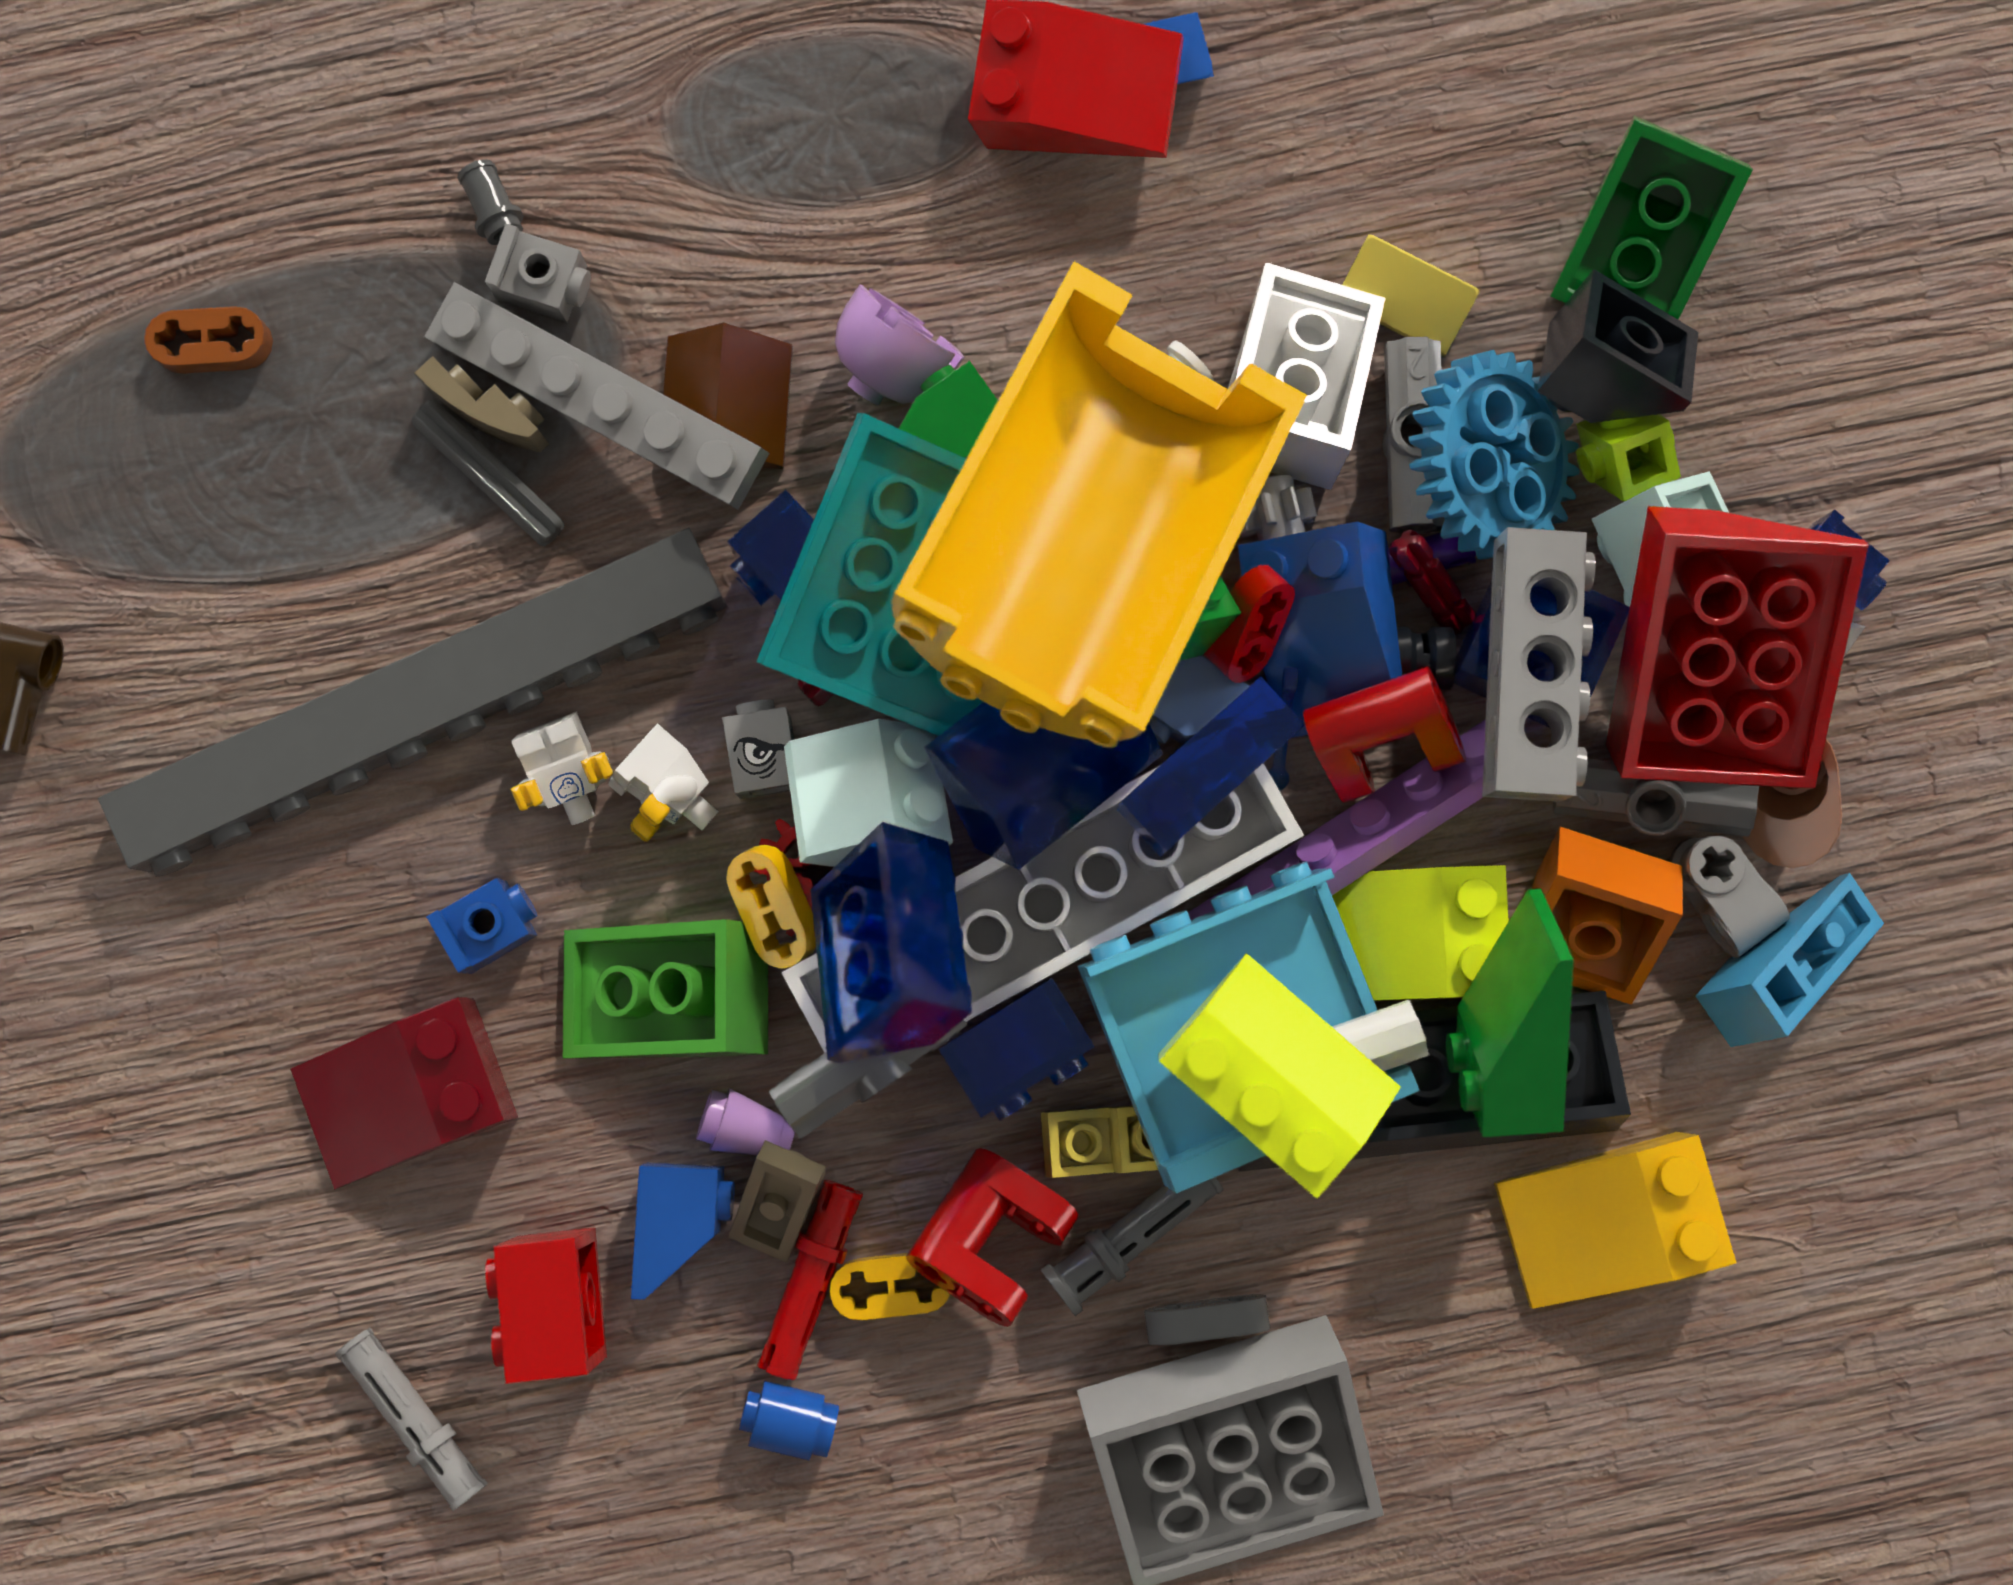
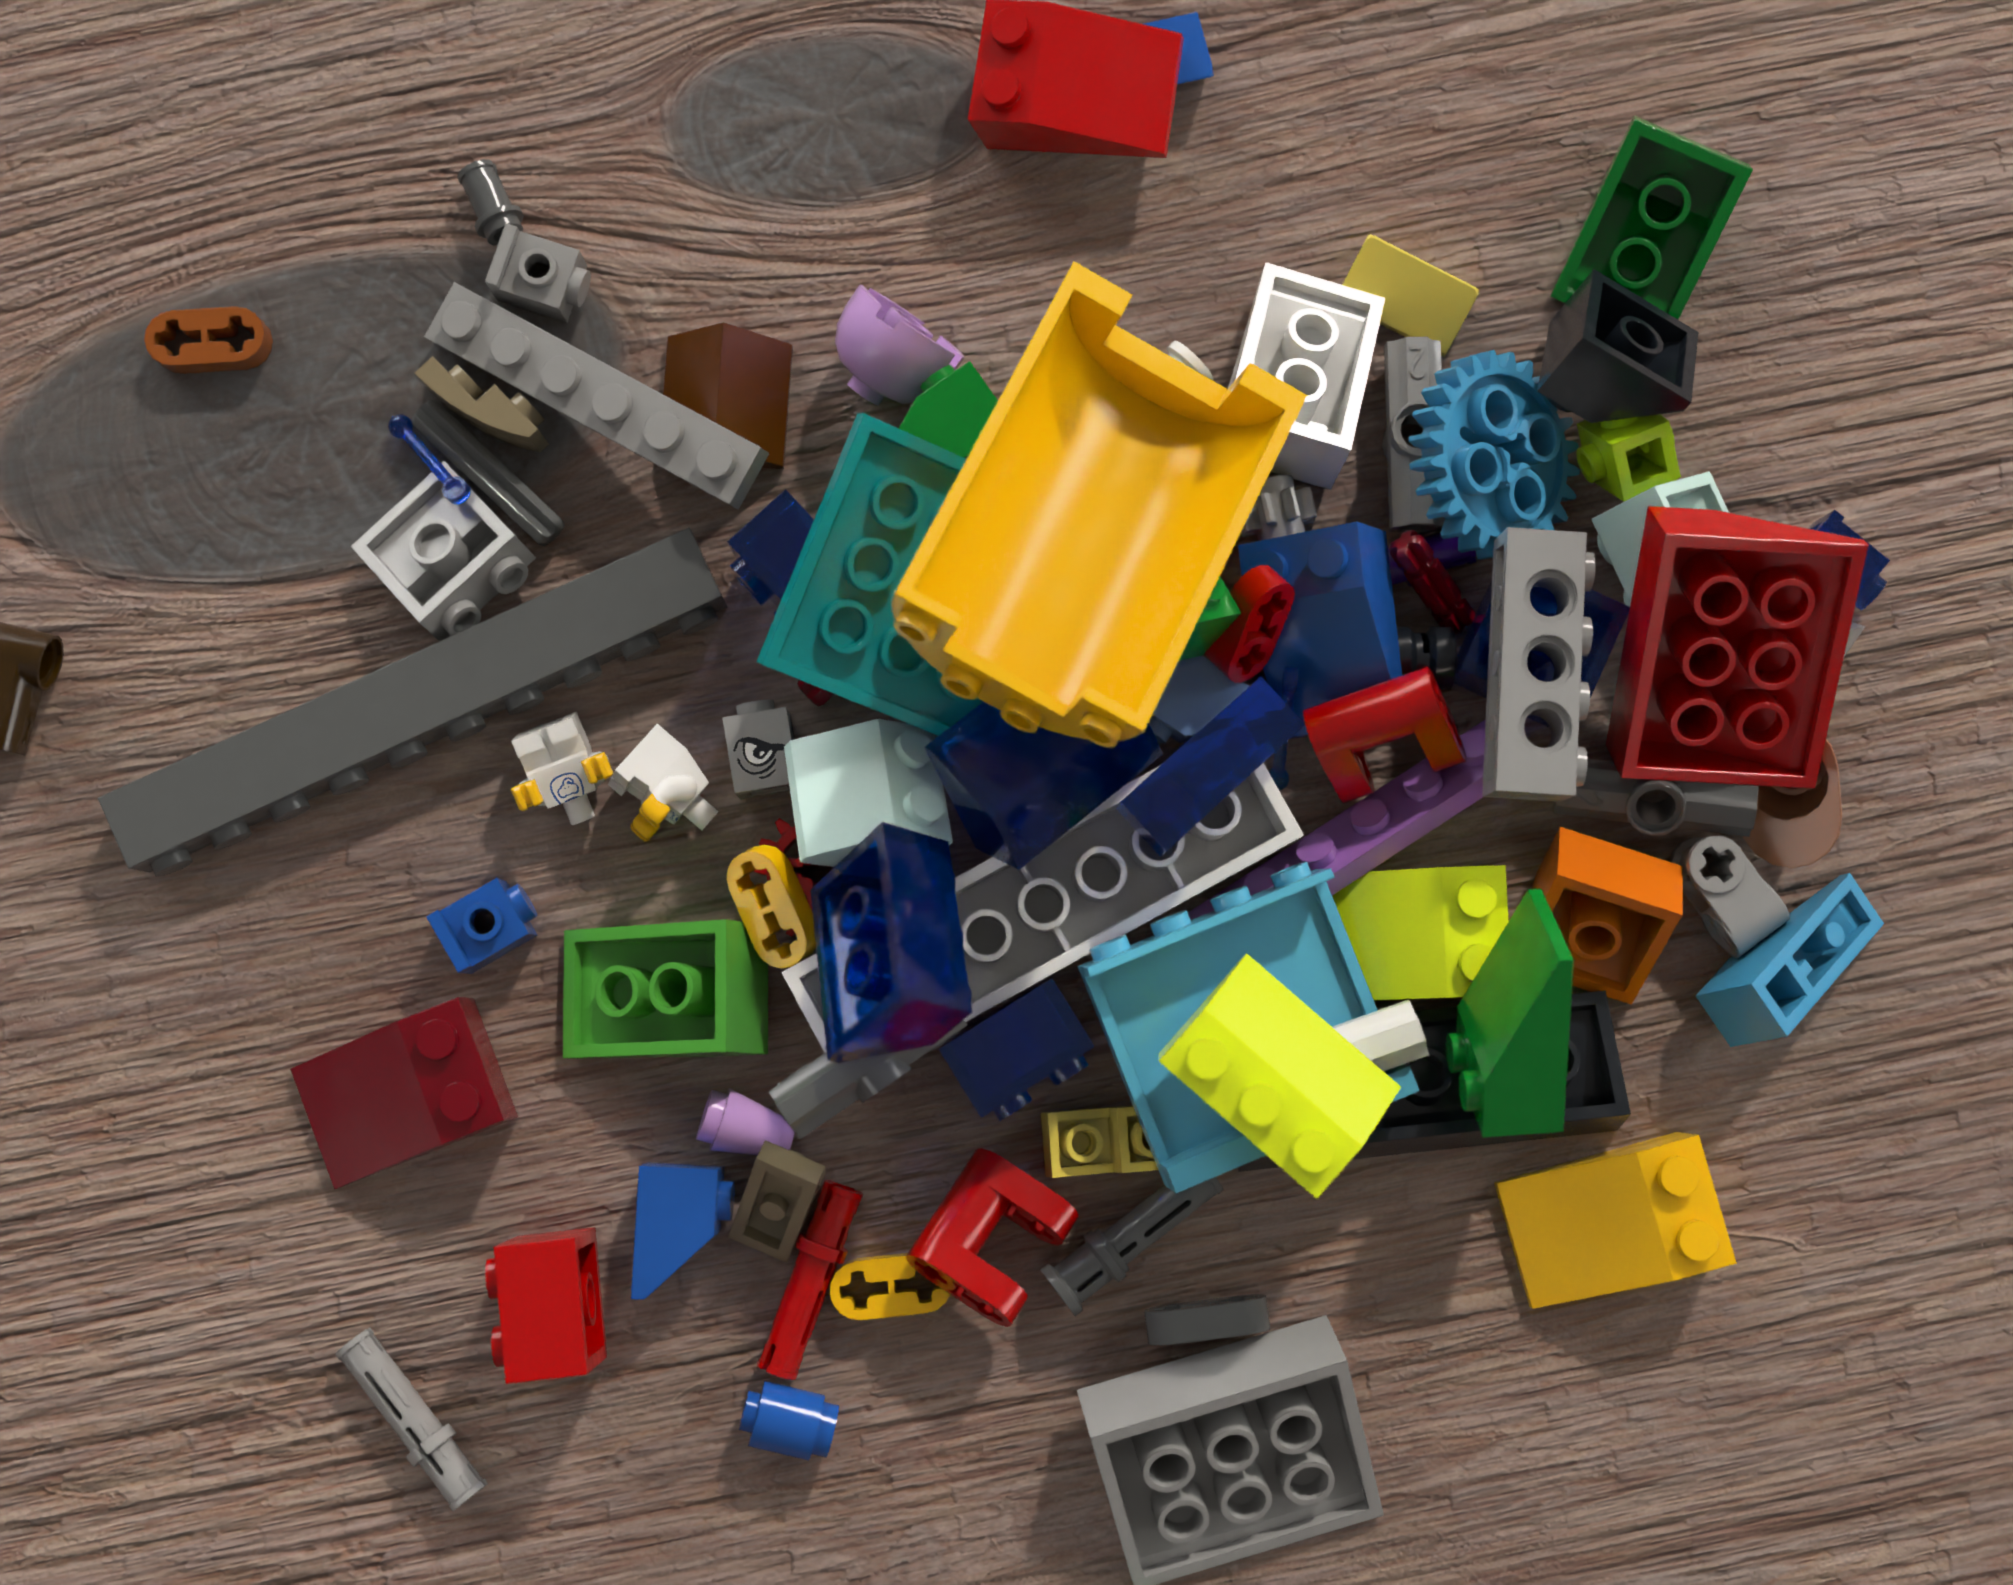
none -> light grey plate [350,461,536,641]
none -> clear blue hinge [388,414,471,505]

